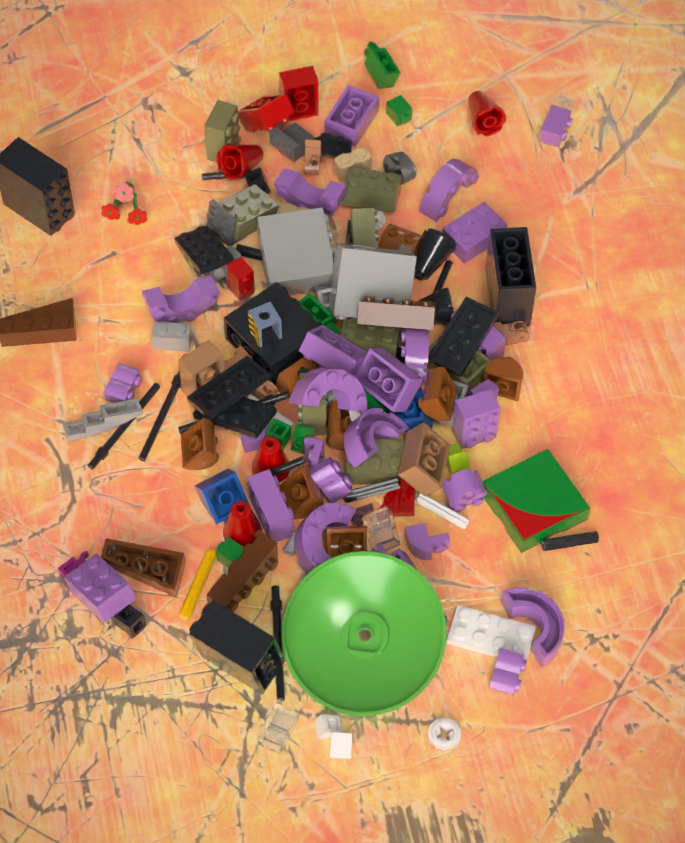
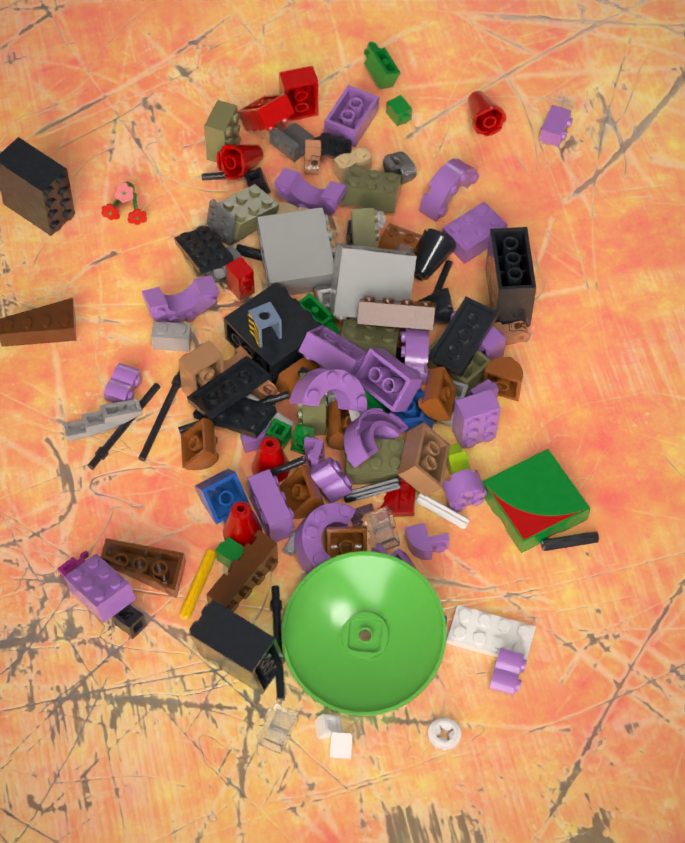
medium lavender brick [501,587,565,668] -> none

